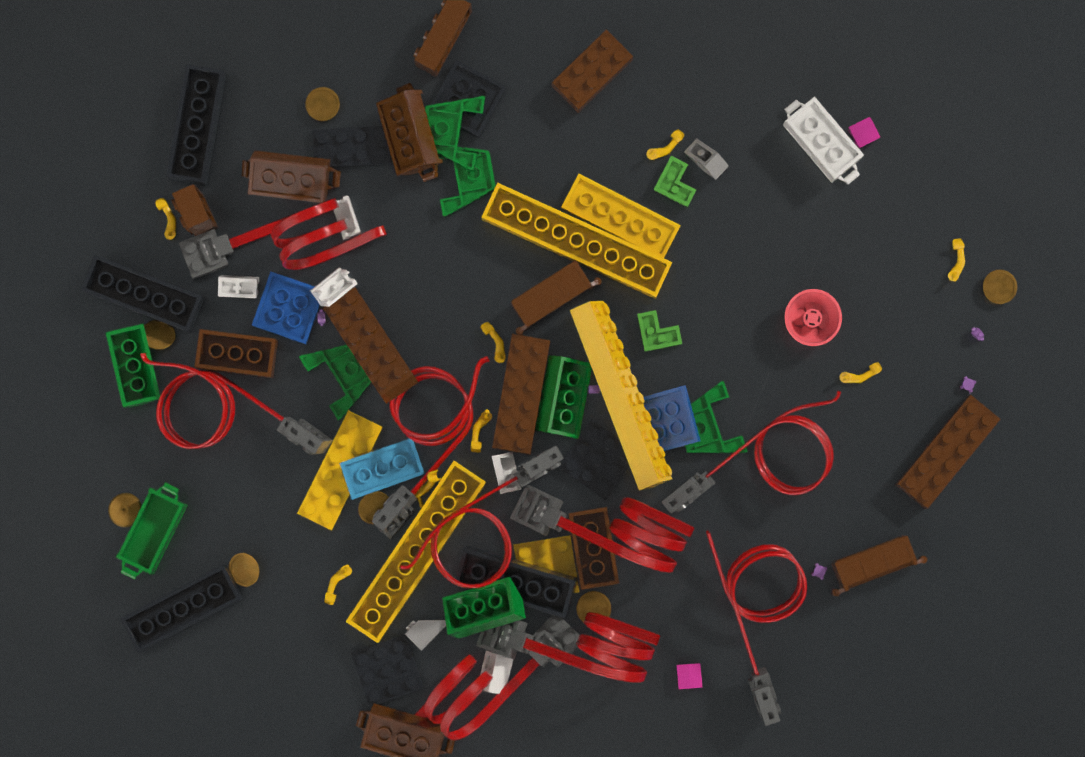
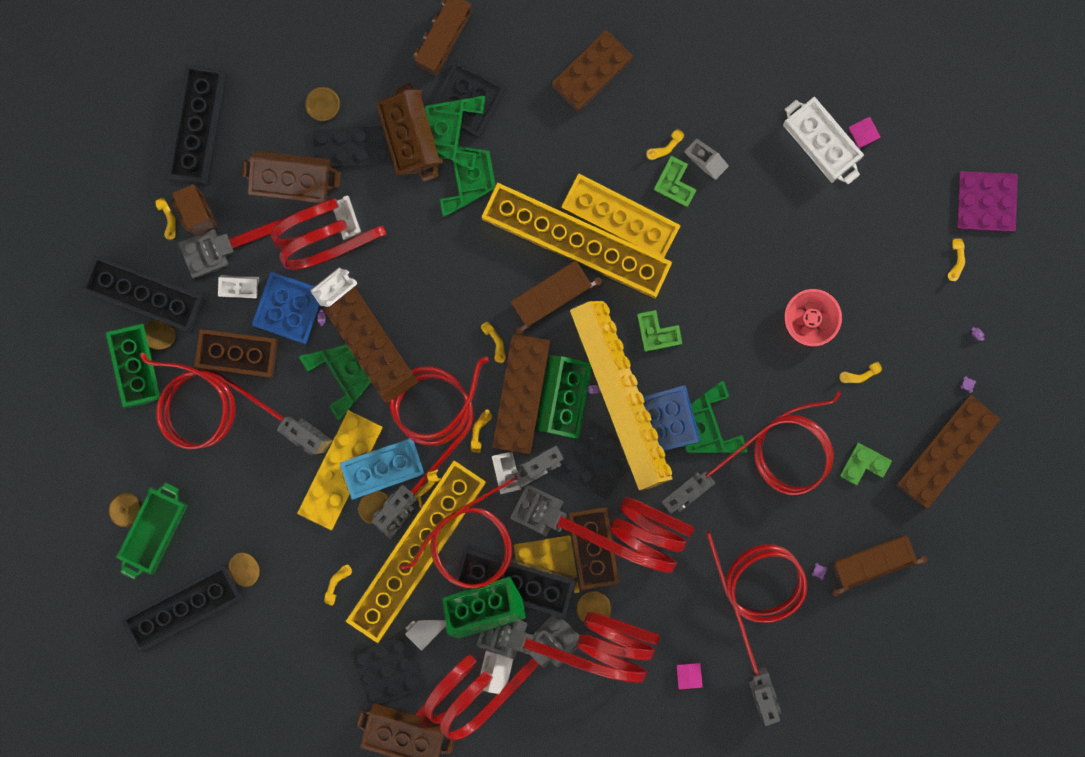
pearl gold piece [983,270,1017,304] -> none
none -> bright green plate [840,442,892,486]
none -> magenta plate [957,171,1018,232]

